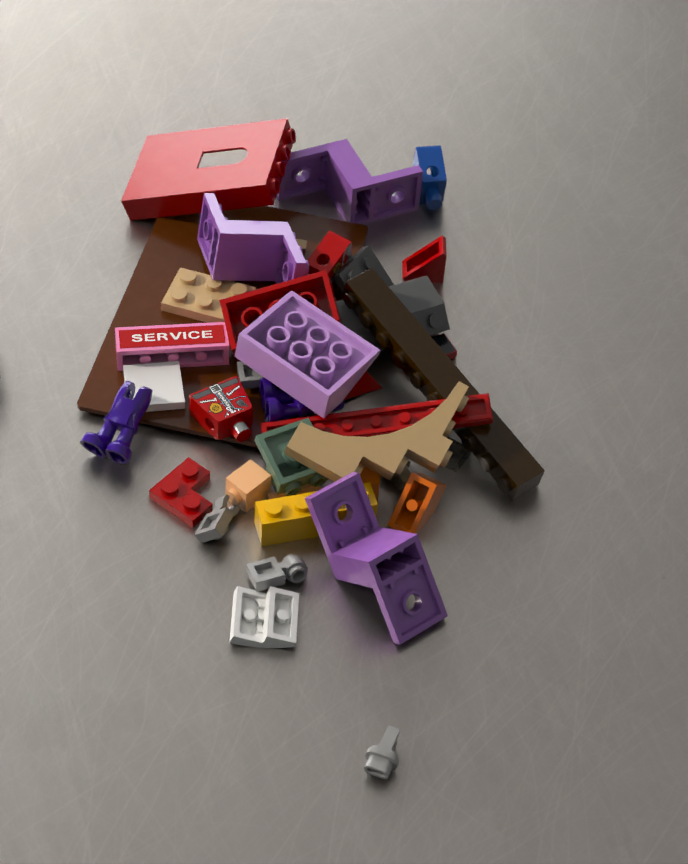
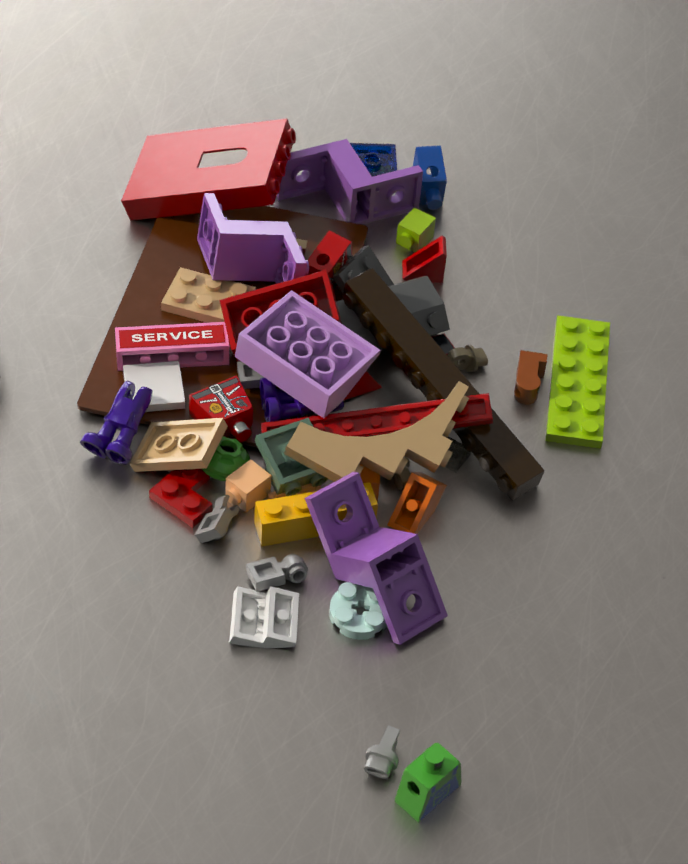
none -> tan plate [130,418,228,472]
none -> bright green piece [202,436,250,482]
none -> light aqua plate [329,582,387,640]
none -> clear blue tile [350,143,397,177]
none -> bright green torso [395,743,462,822]
none -> lime brick [396,208,436,252]
none -> dark tan piece [447,345,488,372]
none -> dark orange leg [514,350,548,405]
none -> lime plate [545,315,610,449]

